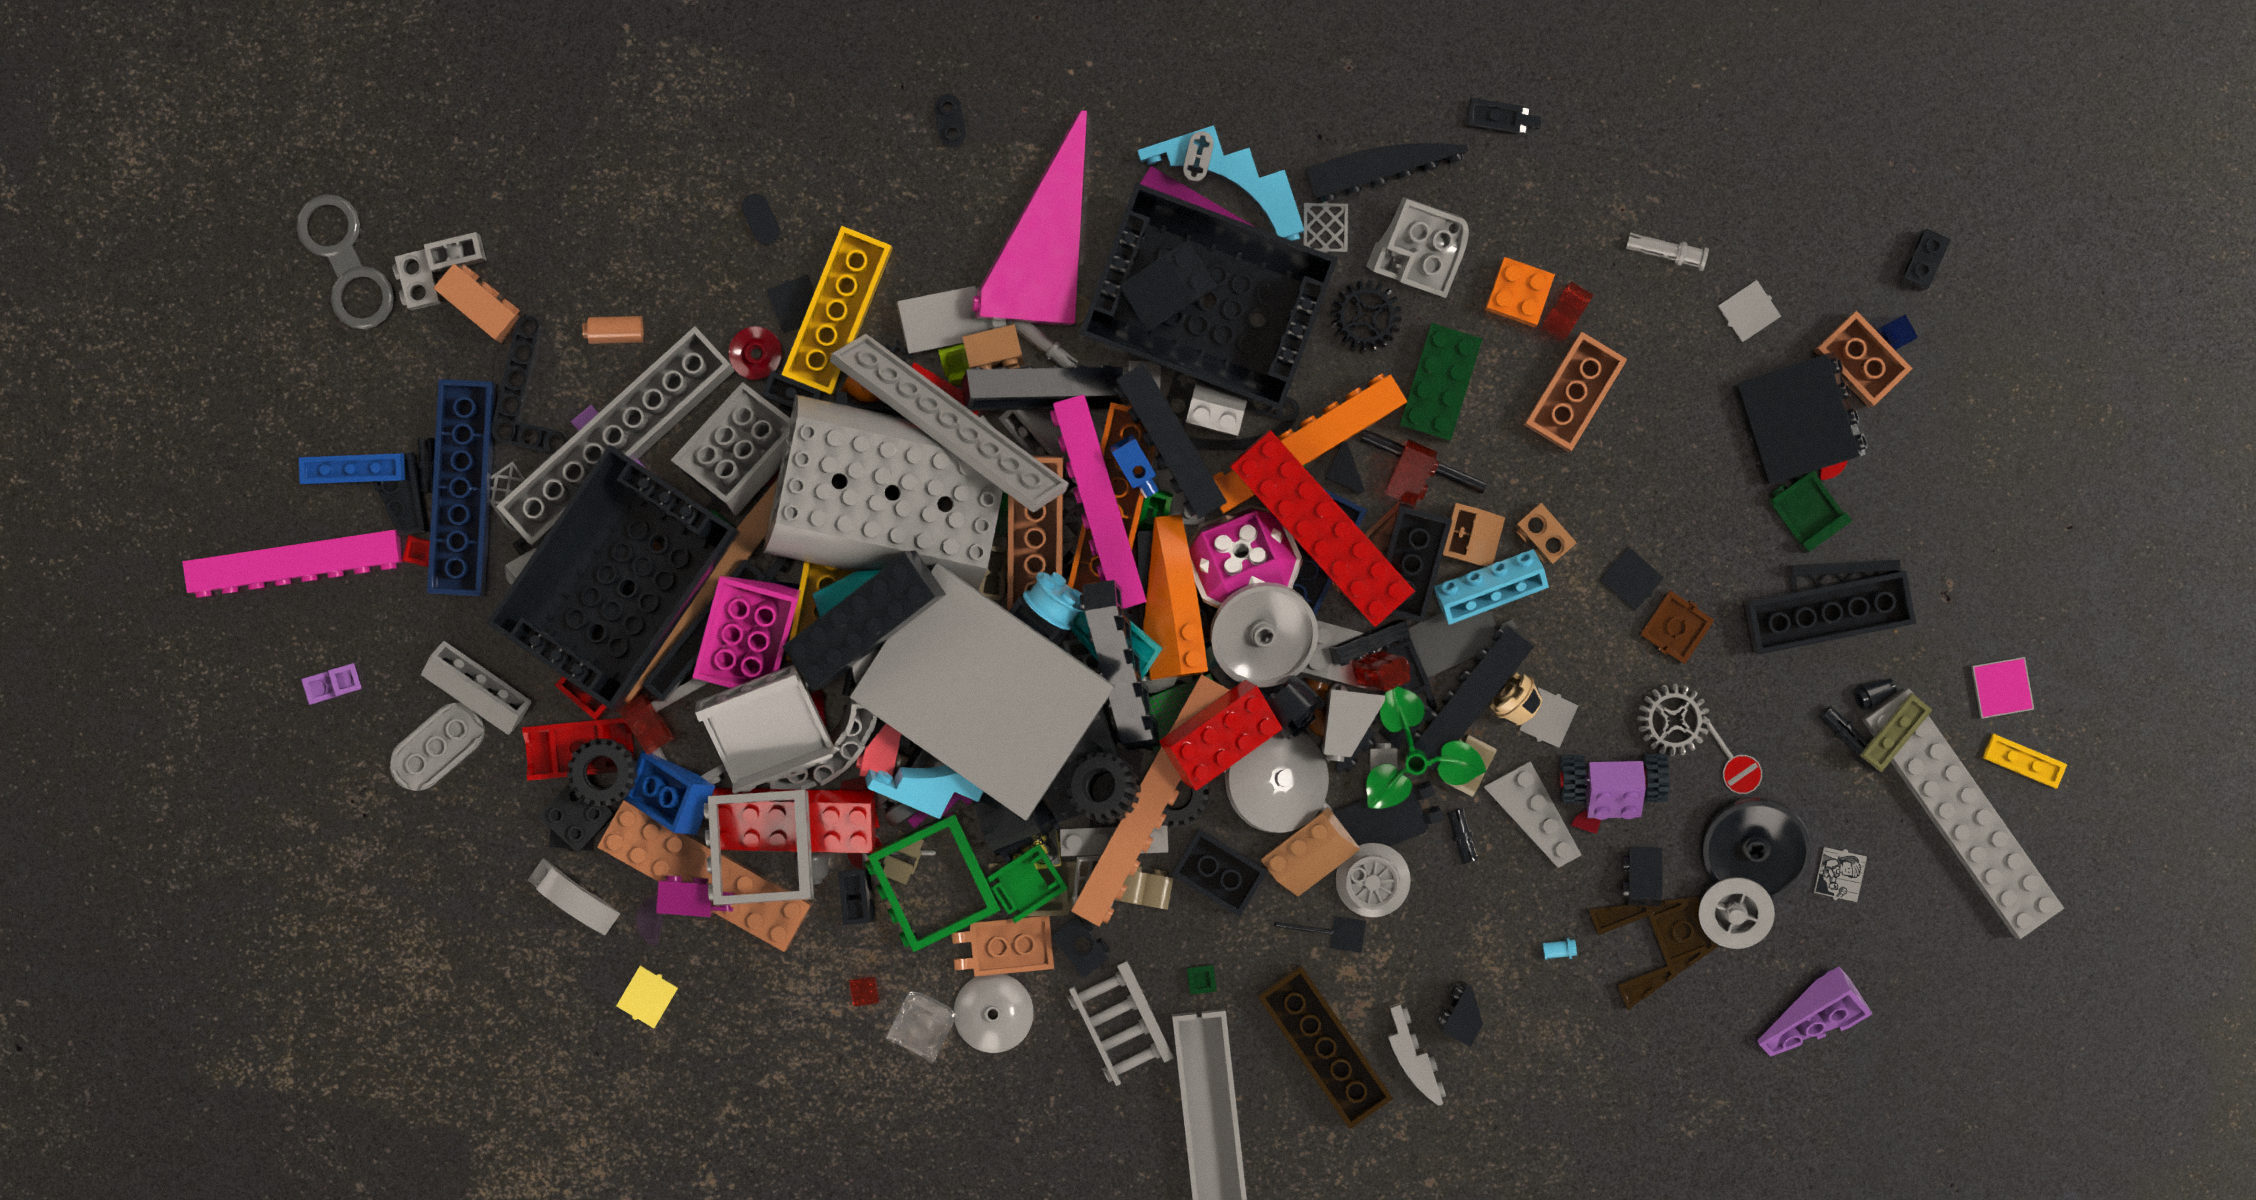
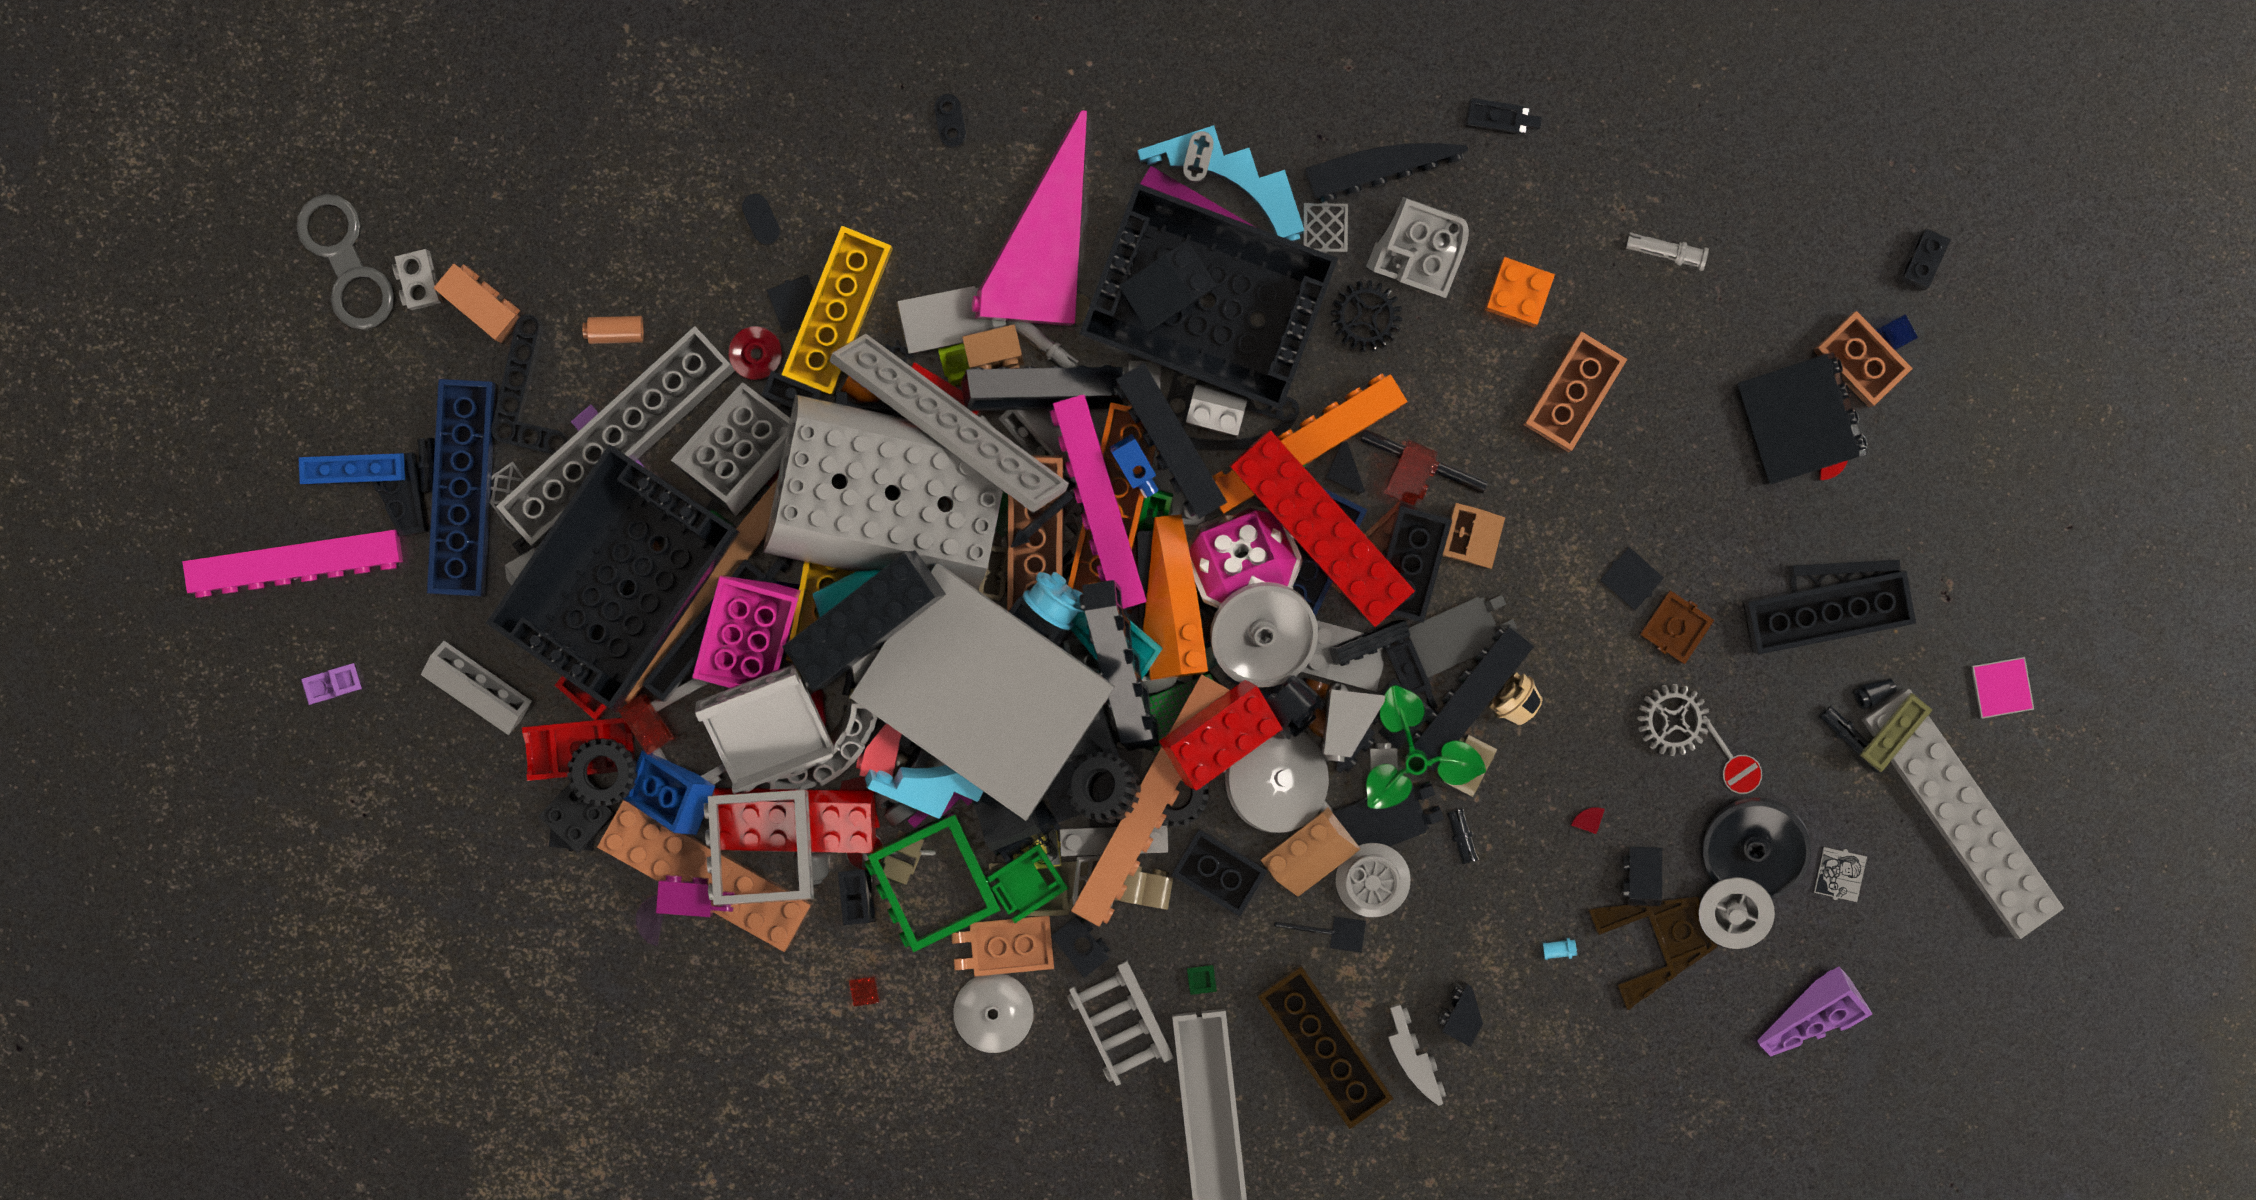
light grey tile [390,703,485,791] -> none
red tile [402,535,430,567] -> none
light grey brick [424,232,487,273] -> none
light grey arch [528,858,620,935] -> none
light yellow piece [616,965,678,1028] -> none
clear slope [886,991,957,1063] -> none
clear red brick [1352,651,1411,692] -> none
dark green brick [1398,323,1483,442] -> none
medium azure brick [1434,549,1549,625] -> none
light grey wing [1483,761,1581,868] -> none
medium nougat brick [1515,503,1576,565] -> none
light grey piece [1519,687,1579,748] -> none
clear red brick [1540,281,1594,342] -> none
brick [1560,753,1669,820] -> none
light grey piece [1718,280,1781,342] -> none
dark green panel [1768,471,1852,553] -> none
yellow tile [1982,733,2067,789] -> none
none -> black piece [1010,490,1074,548]

